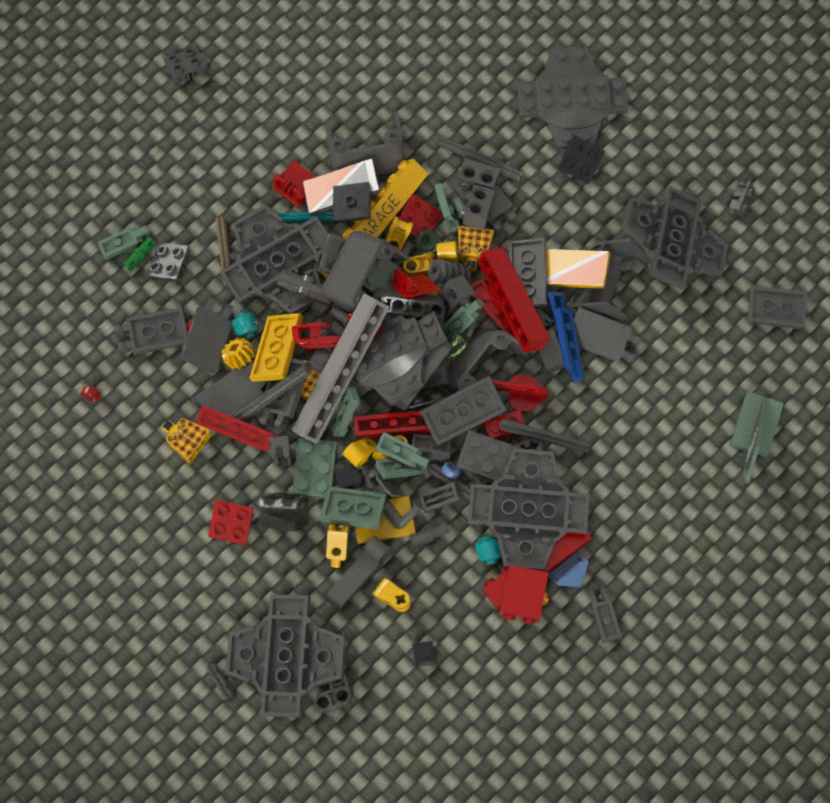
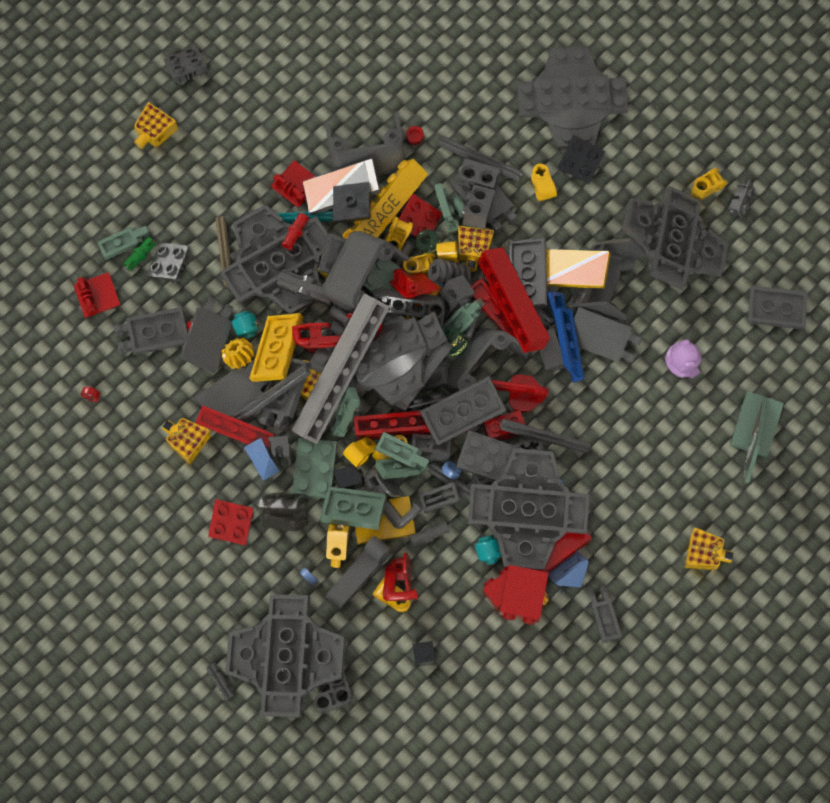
none -> red hinge [73,272,120,318]
none -> yellow torso [134,102,178,149]
none -> medium blue slope [244,438,280,481]
none -> red pin [281,213,309,250]
none -> medium blue tile [300,567,319,586]
none -> red piece [382,553,418,601]
none -> red tile [406,126,424,145]
none -> yellow piece [531,164,557,202]
none -> lavender helmet [665,339,702,378]
none -> torso [684,528,733,570]
none -> yellow piece [691,167,728,200]

